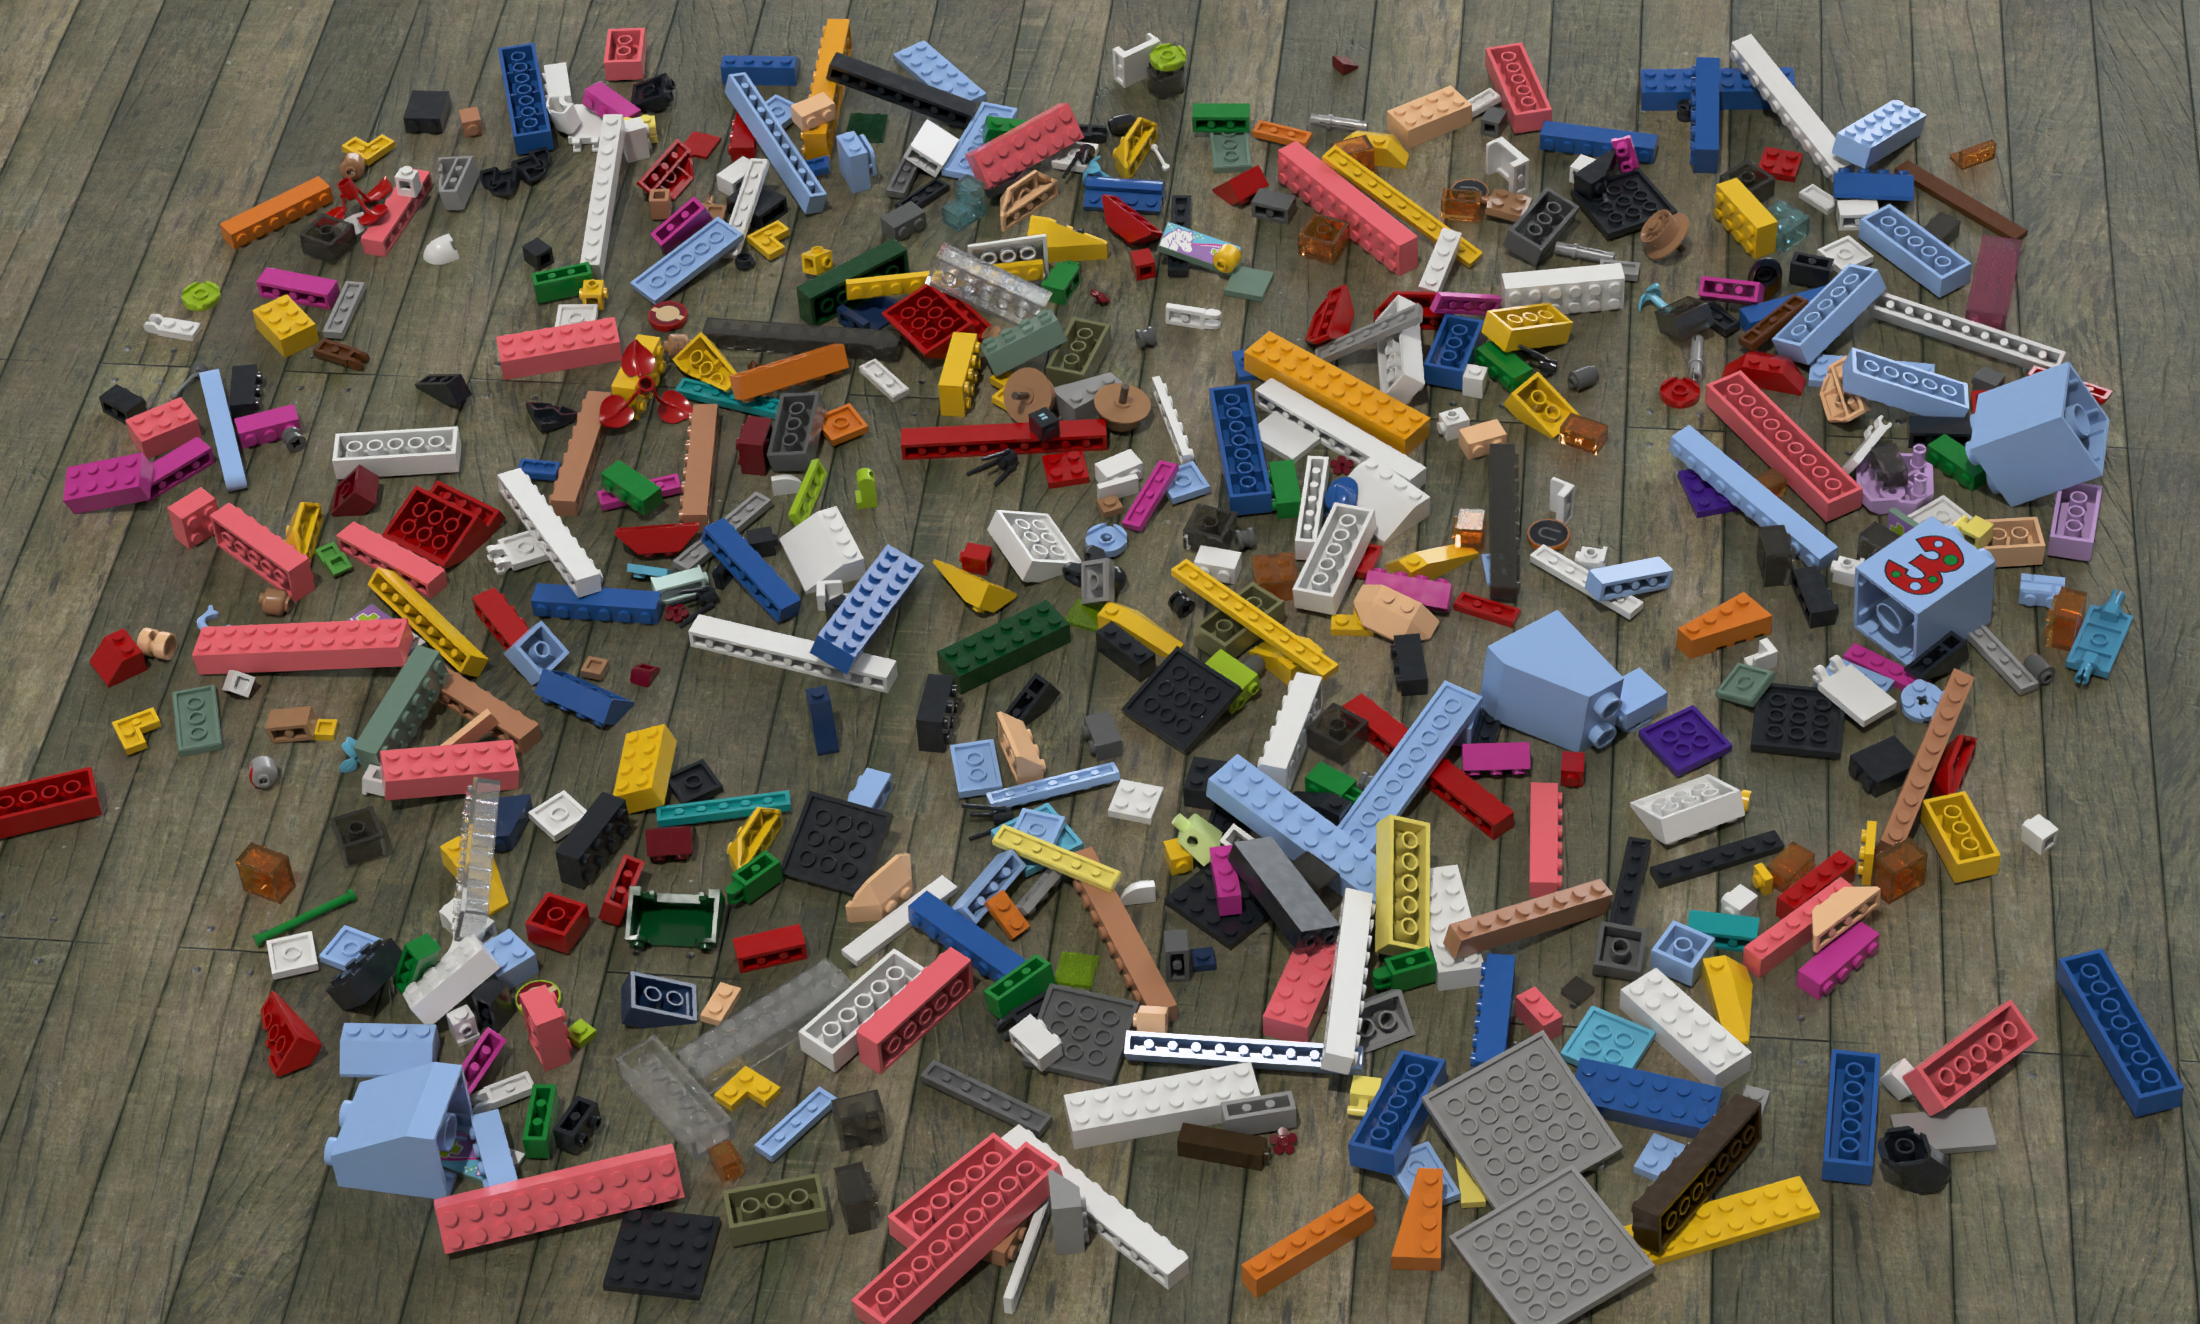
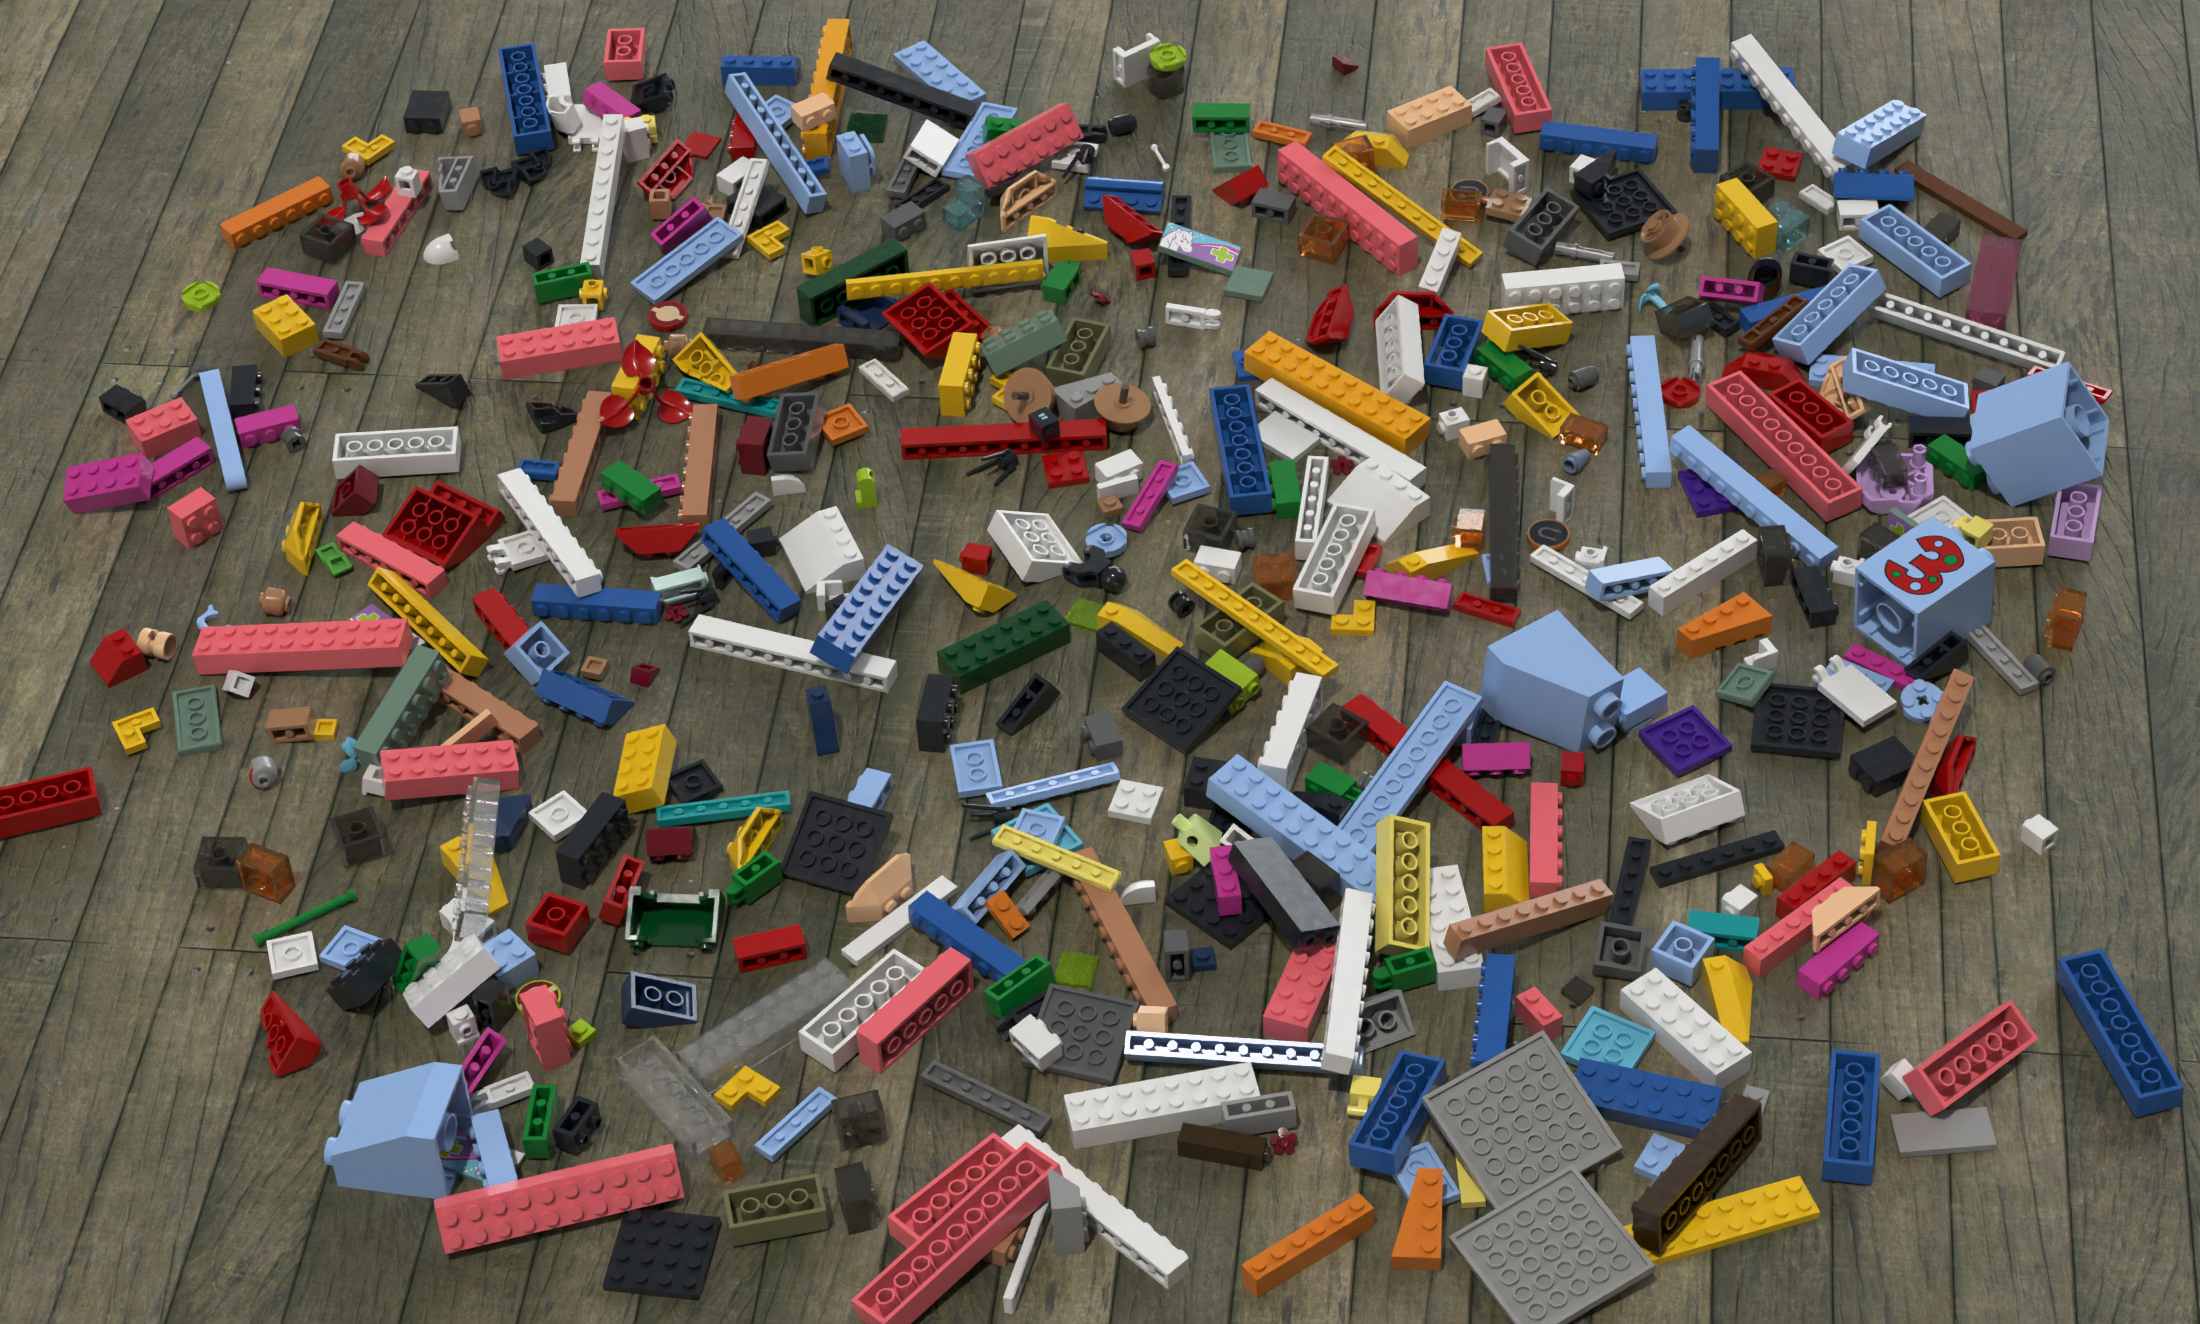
white hinge [143,313,202,341] -> none
coral brick [210,503,315,602] -> none
light blue slope [340,1023,441,1078] -> none
medium azure plate [627,563,674,578] -> none
light nougat plate [700,982,742,1027] -> none
black plate [735,252,754,270] -> none
lime plate [788,459,828,527] -> none
clear brick [925,242,1052,326] -> none
light nougat slope [996,711,1046,785] -> none
light grey slope [1081,558,1115,605] -> none
medium azure plant [1082,156,1110,185] -> none
yellow wedge [1112,117,1158,179] -> none
yellow head [1212,244,1242,273] -> none
light grey plate [1315,303,1423,363] -> none
blue piece [1324,477,1358,516] -> none
light nougat wedge [1353,585,1440,641] -> none
black brick [1390,633,1428,697] -> none
dark pink plate [1430,292,1503,316] -> none
dark pink hips [1611,135,1639,173] -> none
yellow tile [1741,790,1752,813] -> none
black brick [1877,1126,1952,1194] -> none
clear orange panel [1950,139,1997,170] -> none
light blue brick [2018,573,2065,609] -> none
dark azure plate [2065,589,2133,685] -> none
none -> clear smoke brick [193,836,250,888]
none -> yellow slope [1482,826,1529,912]
none -> sand blue cone [1562,448,1591,474]
none -> light blue brick [1626,335,1672,488]
none -> white brick [1648,529,1758,617]
none -> red brick [1768,378,1854,453]

